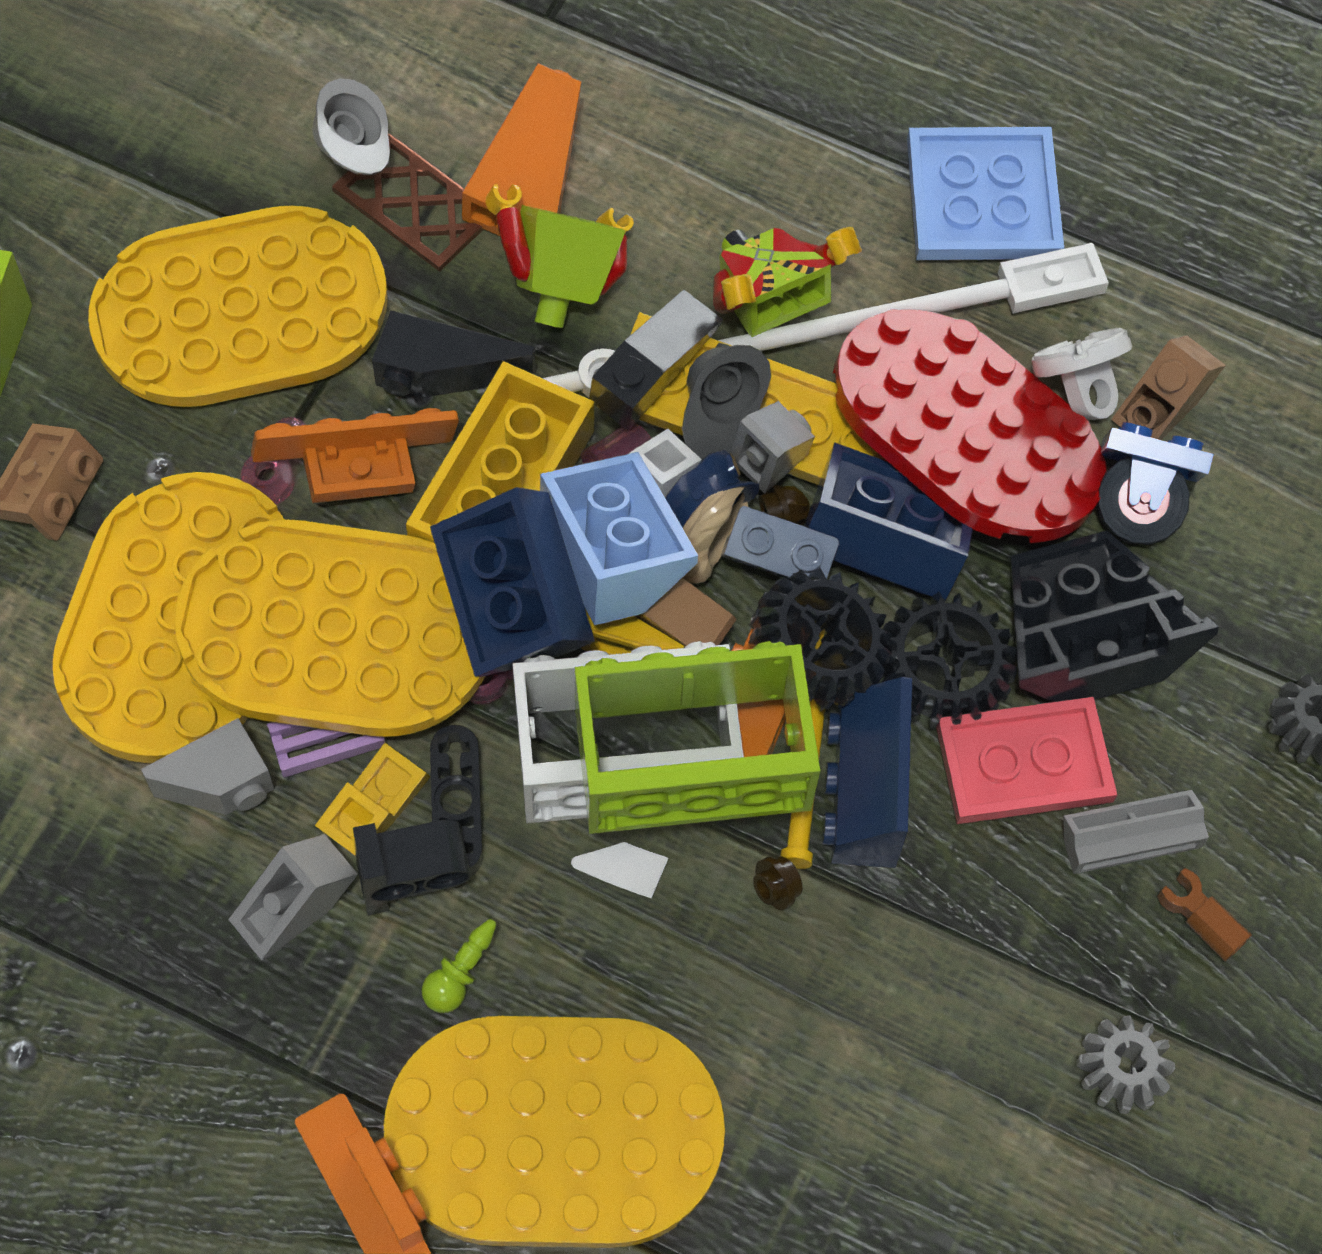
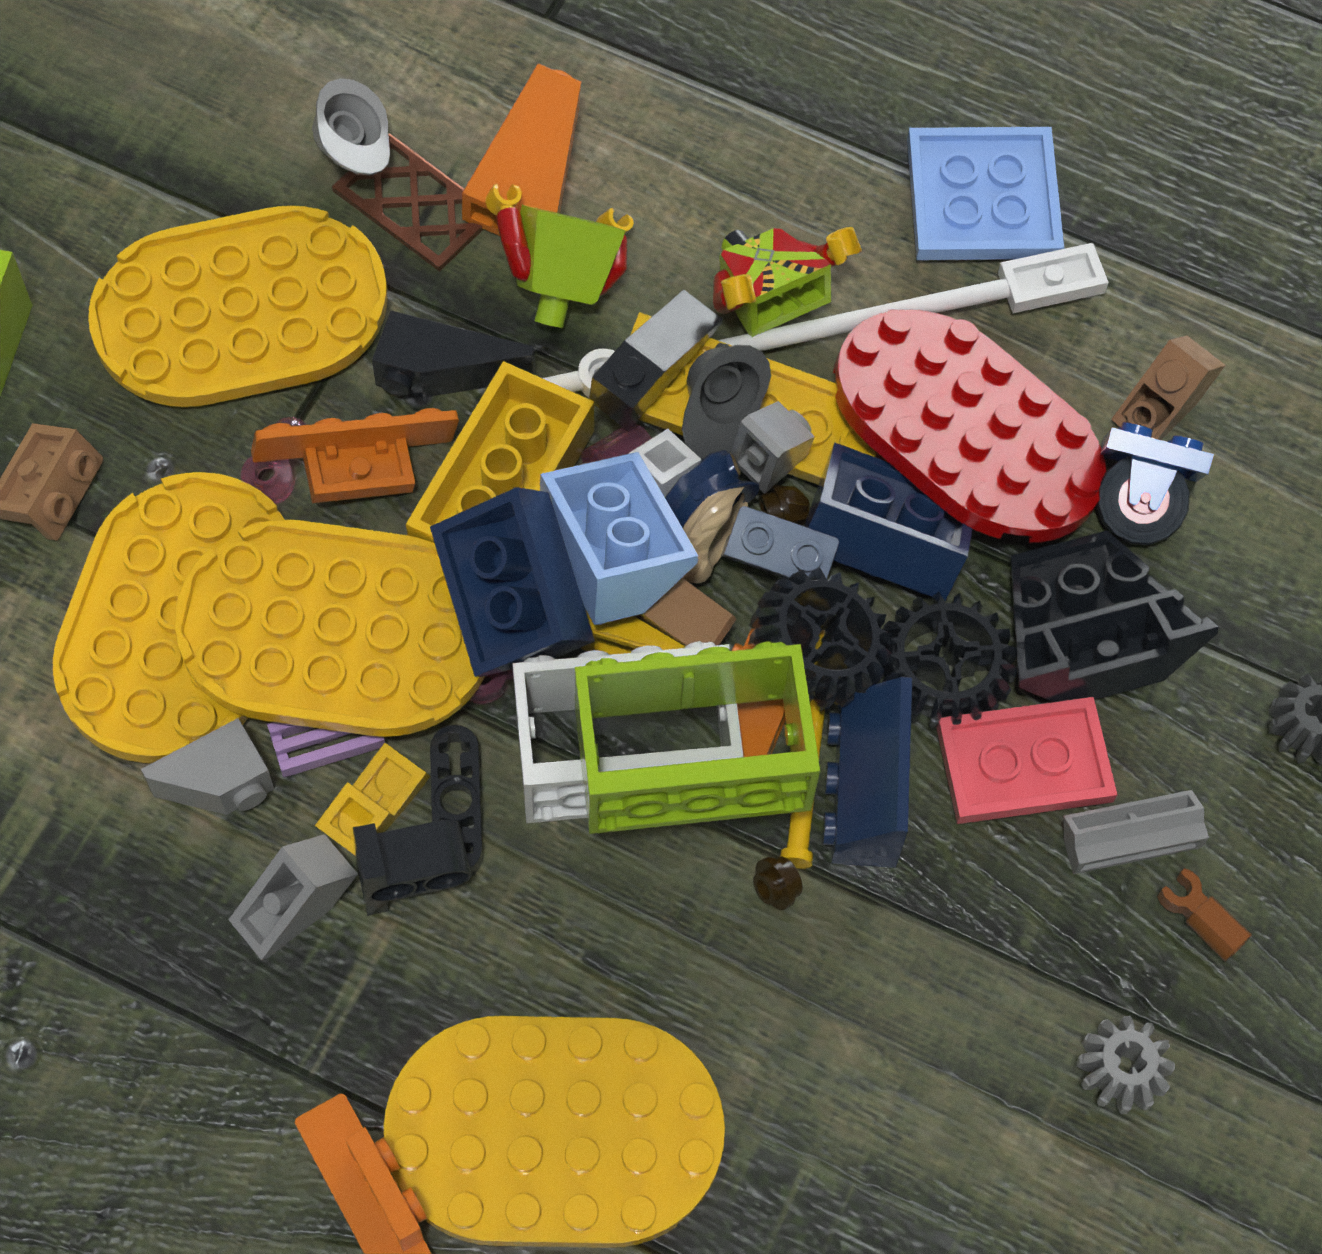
lime bar [421,919,496,1013] -> none
white sticker [571,842,669,898] -> none
white tile [1032,328,1132,421] -> none

